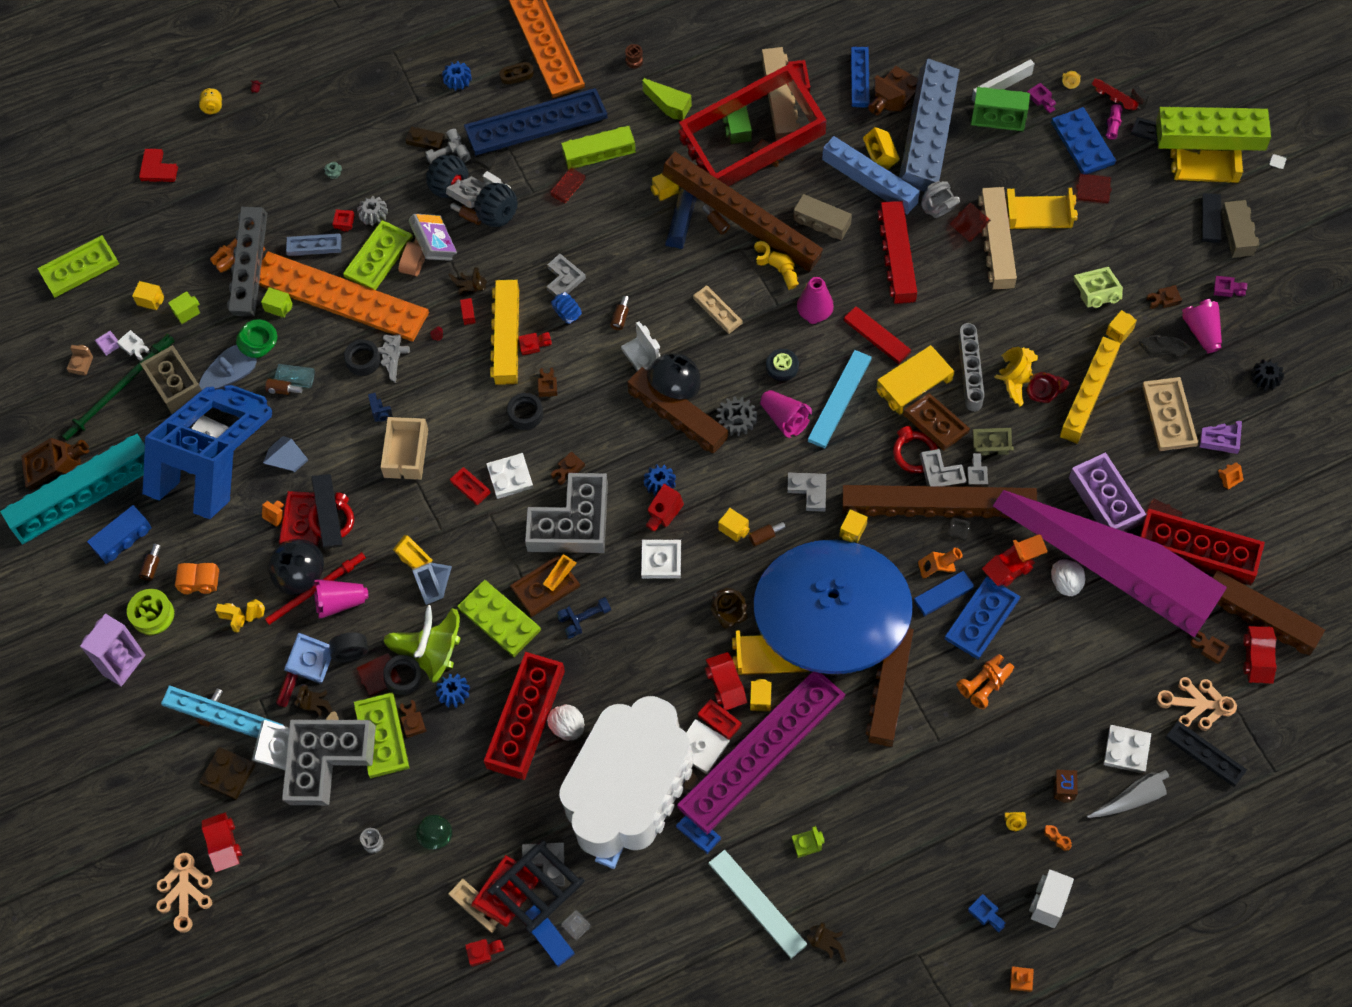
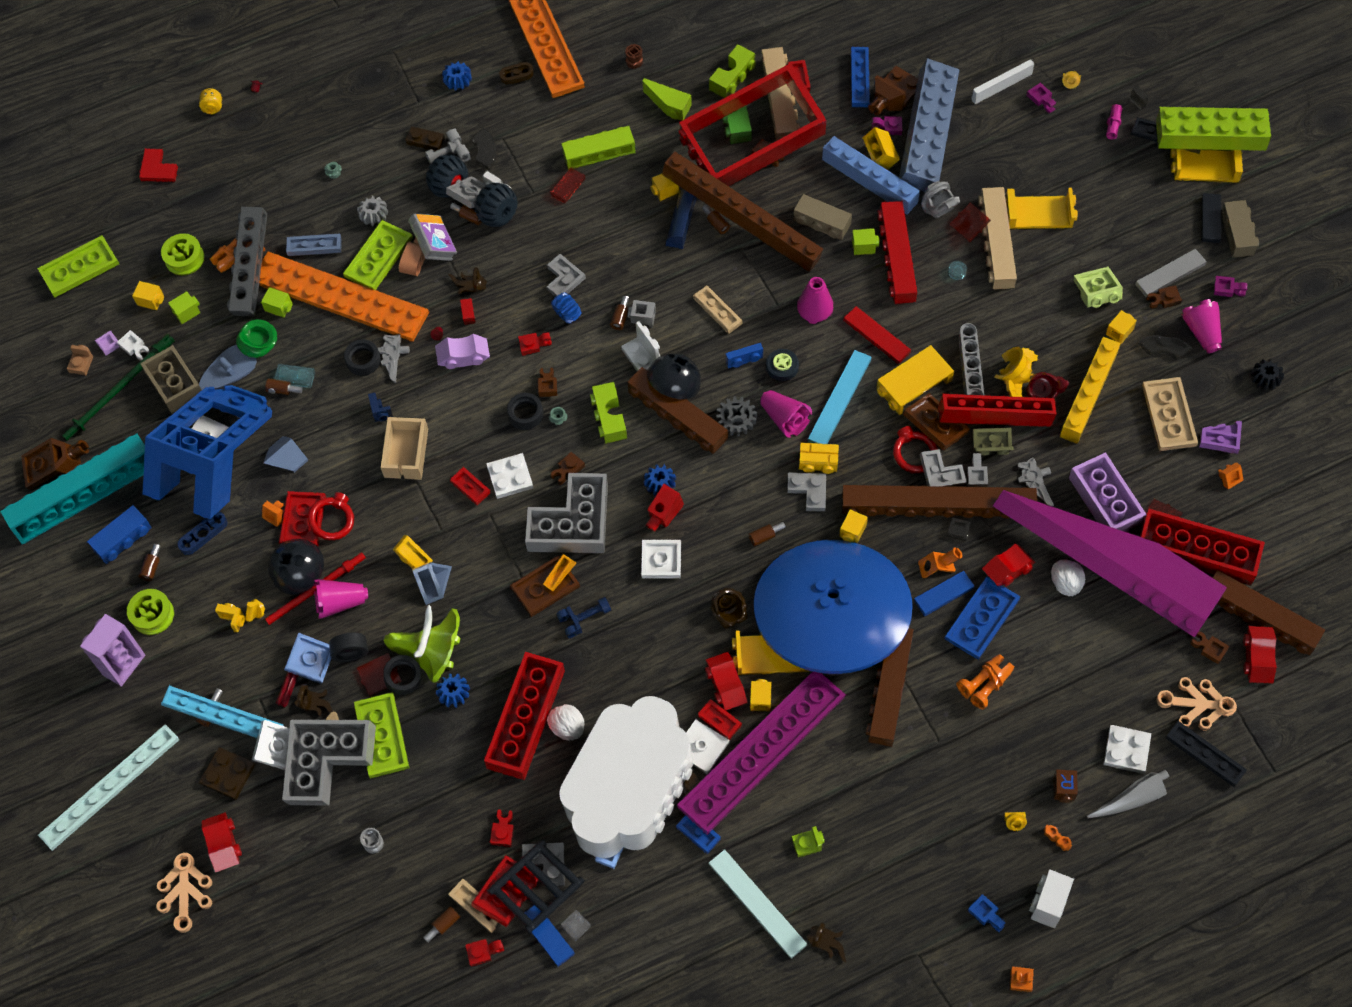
orange brick [175,563,219,594] -> none
black tile [311,474,343,549] -> none
red tile [333,210,354,231] -> none
reddish brown plate [400,700,427,738] -> none
clear green helmet [416,815,452,849] -> none
lime plate [457,580,541,657] -> none
dark blue plate [464,88,607,156] -> none
yellow brick [490,280,519,385] -> none
yellow brick [719,508,749,542] -> none
yellow piece [754,241,799,290] -> none
bright green brick [971,87,1030,131] -> none
orange bracket [1013,534,1047,562] -> none
blue plate [1051,107,1116,176] -> none
clear red piece [1077,174,1112,203] -> none
red plate [1091,78,1138,111] -> none
white sticker [1269,154,1286,169] -> none
none -> light aqua tile [38,724,179,851]
none -> lime wheel [161,233,204,276]
none -> dark blue beam [178,512,227,555]
none -> reddish brown piece [423,906,460,942]
none -> lavender brick [435,334,490,369]
none -> red plate [490,809,514,847]
none -> sand green plate [549,407,567,425]
none -> lime arch [590,382,627,444]
none -> light grey brick [628,300,656,328]
none -> lime arch [709,44,756,98]
none -> blue plate [726,343,763,368]
none -> yellow brick [799,443,839,474]
none -> lime brick [852,229,879,255]
none -> magenta plate [872,116,902,135]
none -> red brick [938,394,1057,427]
none -> clear light blue tile [948,261,967,280]
none -> light grey piece [1018,457,1054,507]
none -> light grey tile [1135,249,1206,297]

